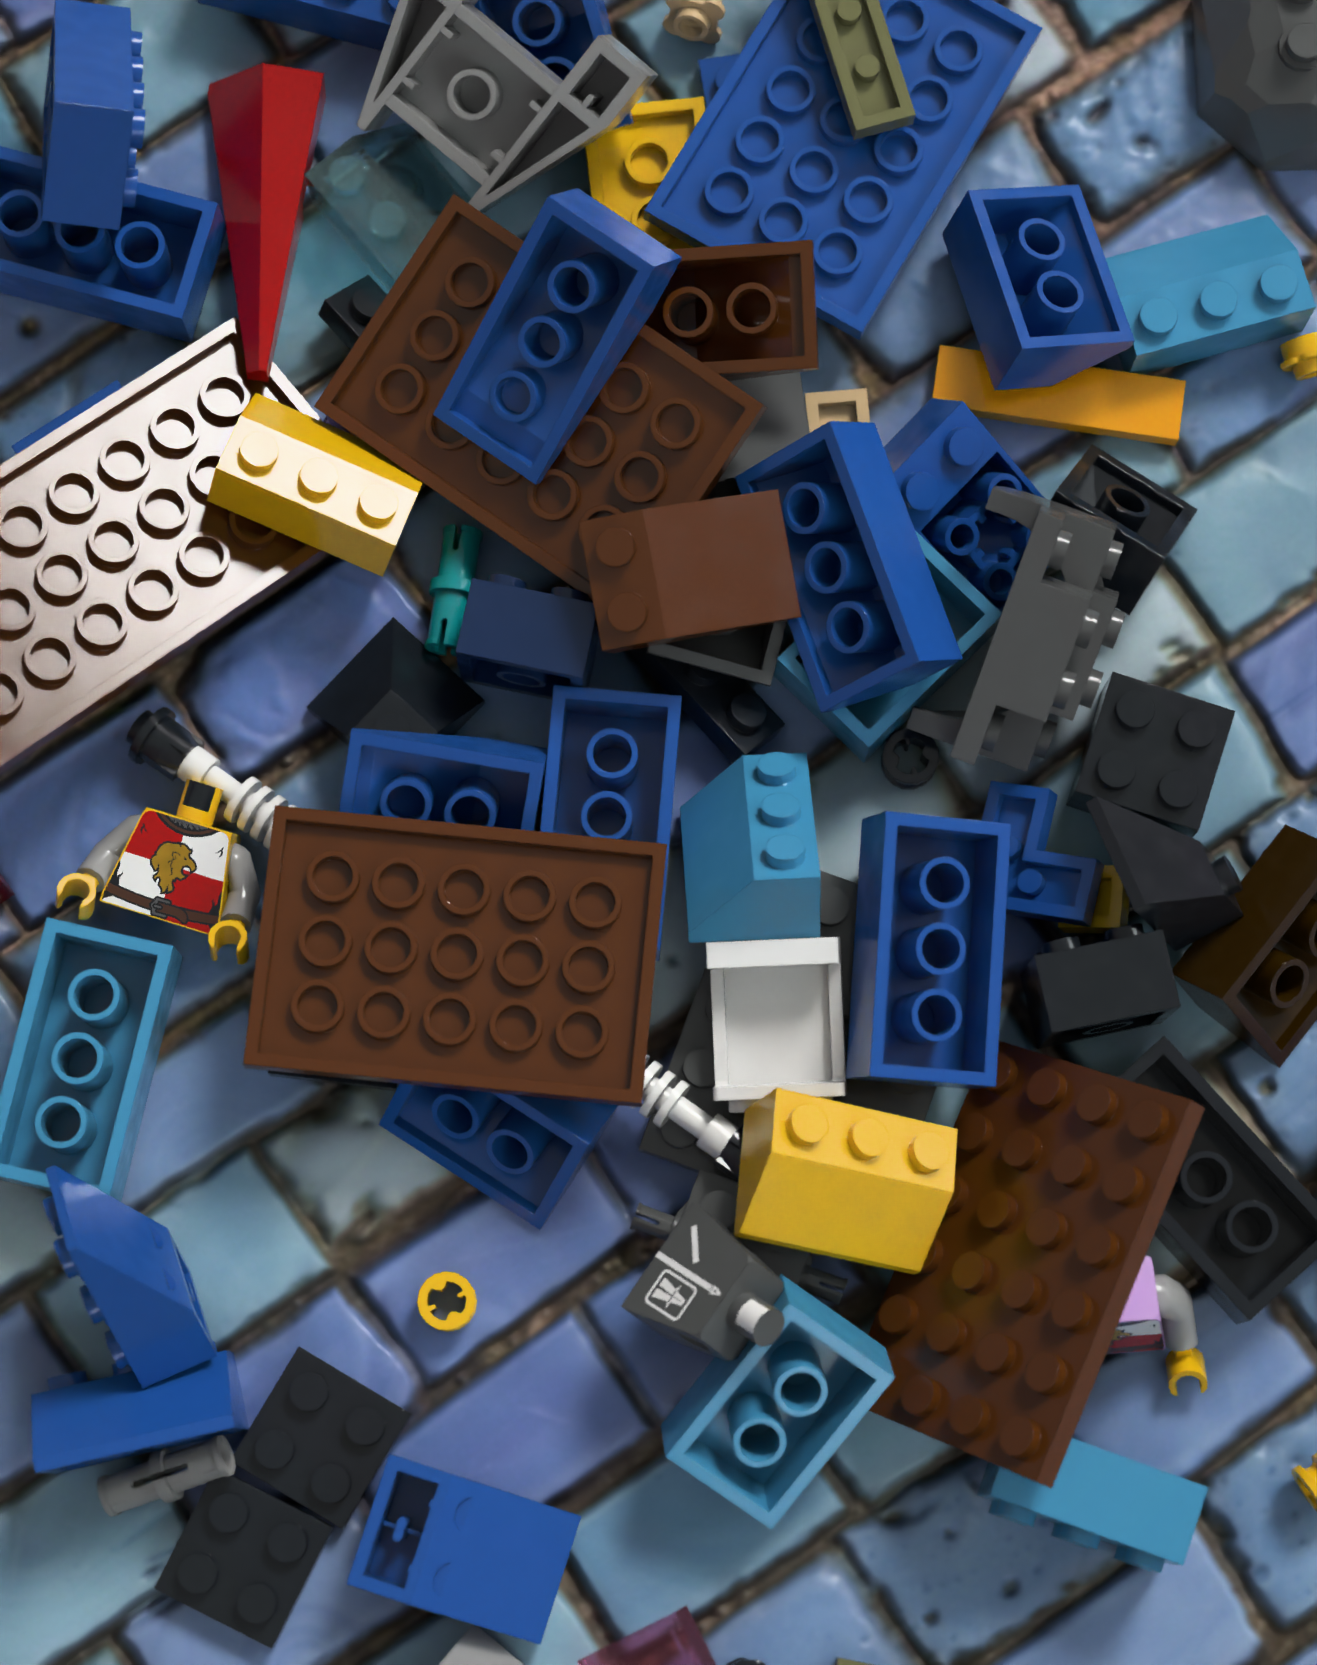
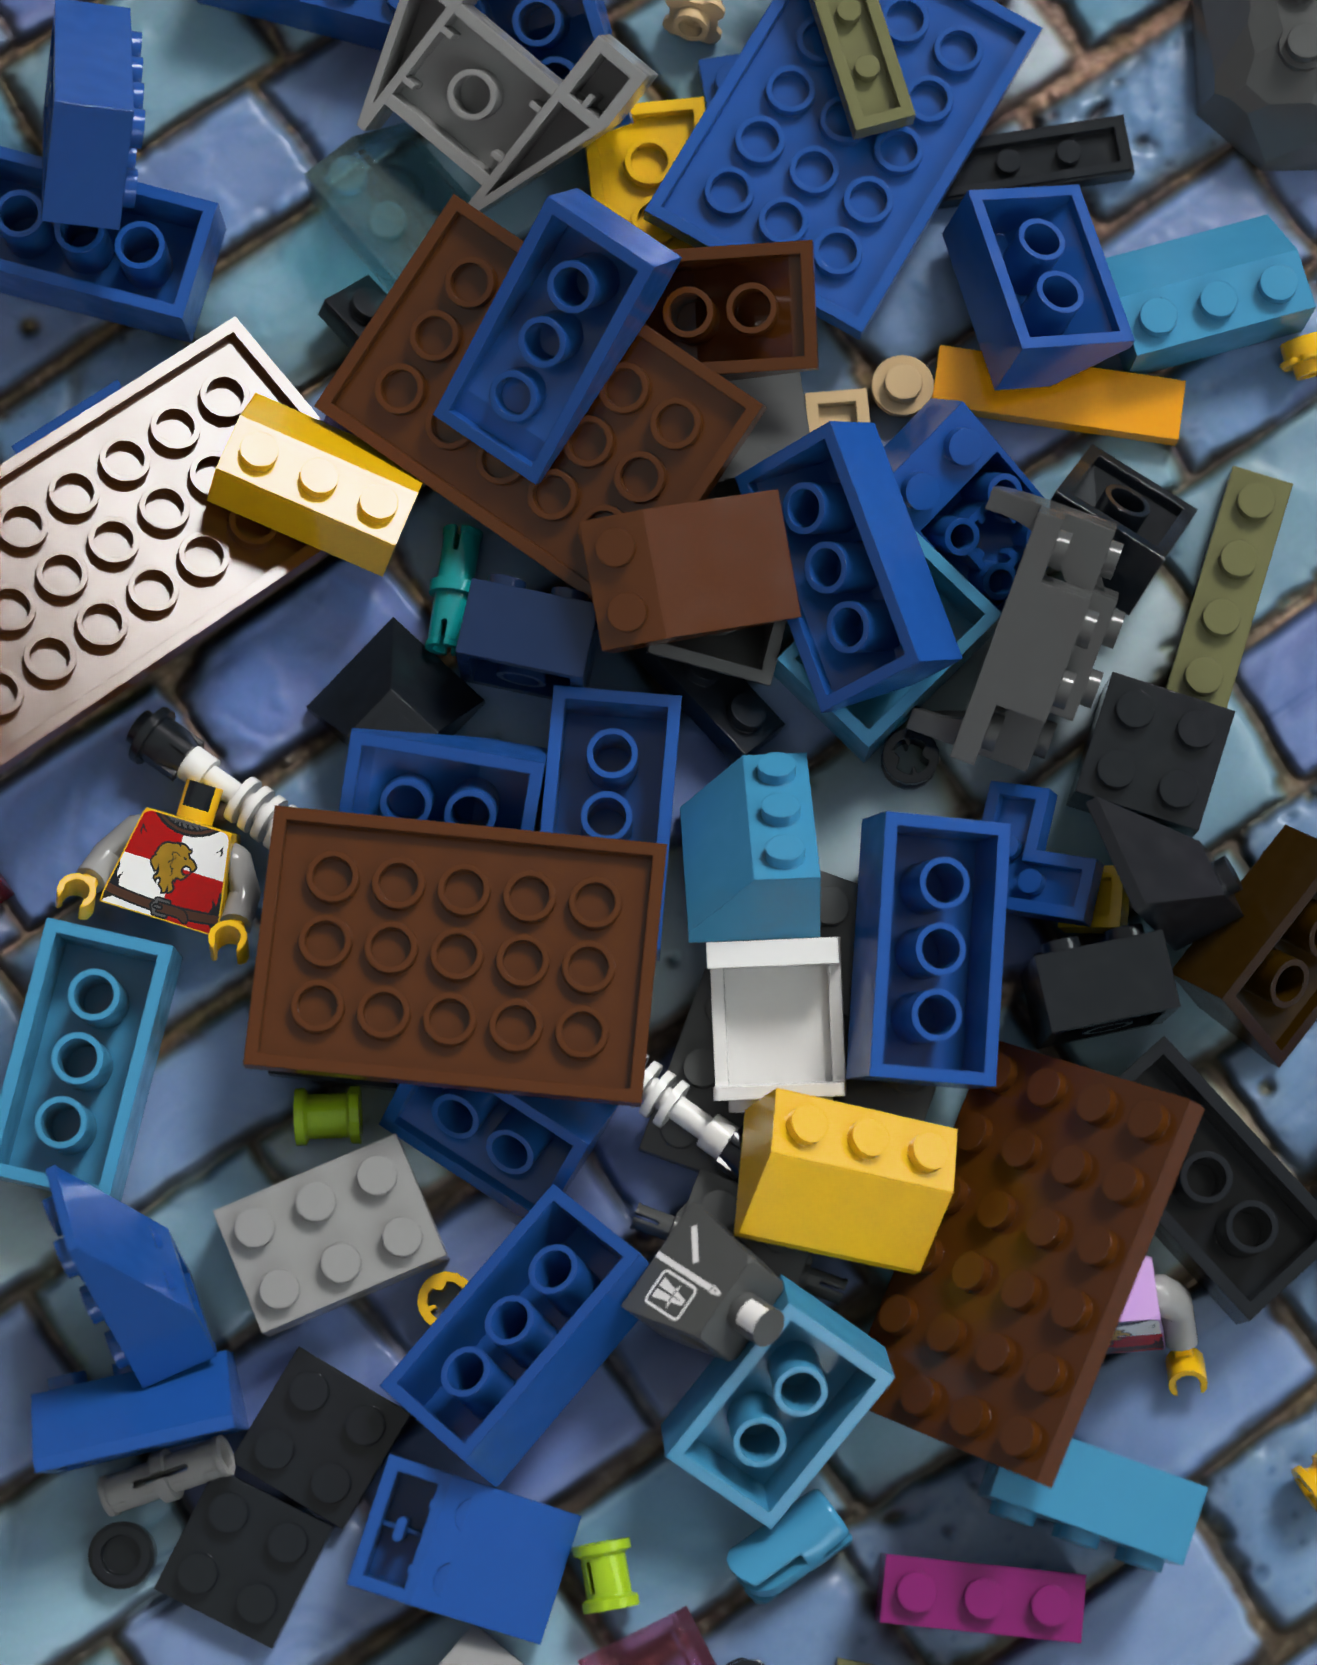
red wedge [207,63,326,382] -> none
none -> black tile [88,1521,157,1589]
none -> light grey brick [213,1133,450,1337]
none -> lime bush [293,1086,363,1146]
none -> blue brick [380,1184,650,1488]
none -> lime bush [571,1537,640,1614]
none -> dark azure arm [726,1489,853,1604]
none -> tan plate [871,355,934,418]
none -> magenta brick [875,1553,1087,1643]
none -> black tile [937,115,1135,210]
none -> olive plate [1165,465,1293,708]

